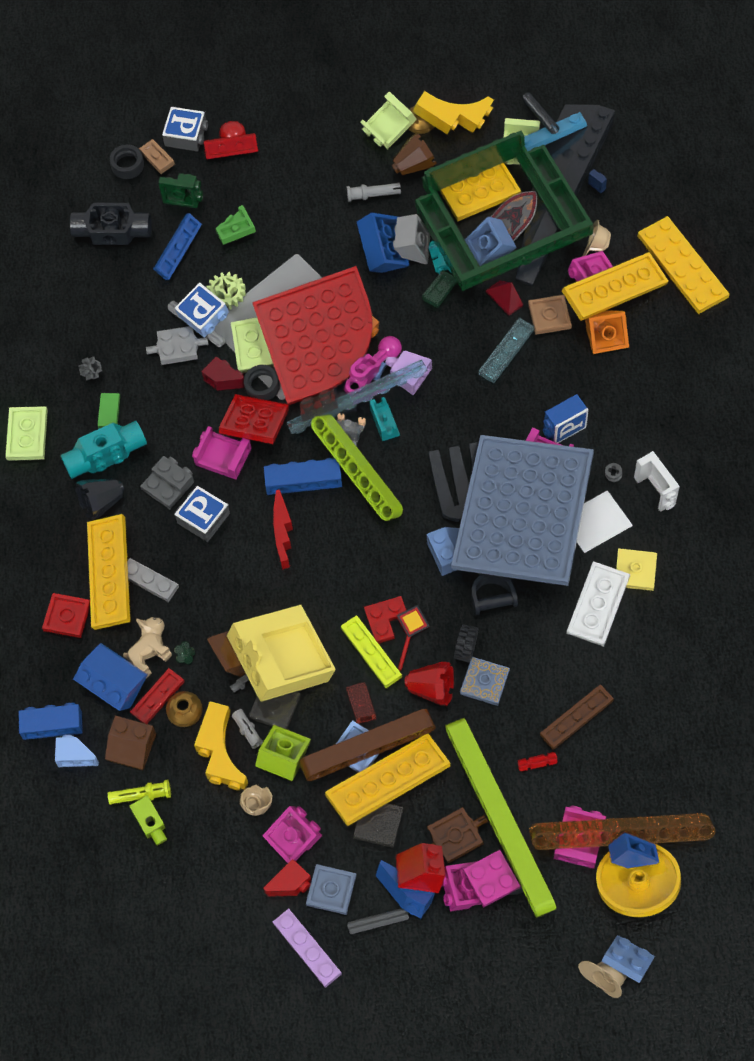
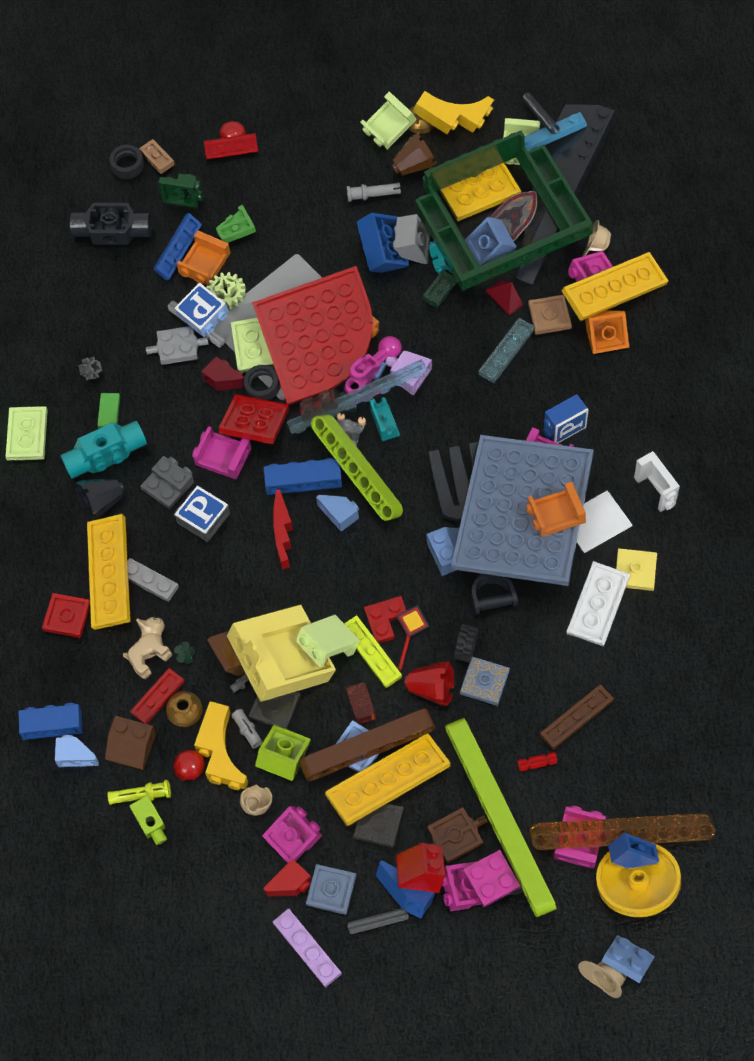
blue slope [73,643,148,711] -> none
piece [162,107,208,151] -> none
dark blue plate [588,169,607,193] -> none
dark grey bush [605,463,622,482] -> none
yellow plate [637,216,729,314] -> none
none -> red hair [173,750,205,781]
none -> orange panel [177,230,230,286]
none -> yellowish green panel [296,615,360,667]
none -> medium blue slope [316,495,359,531]
none -> orange panel [526,482,586,537]

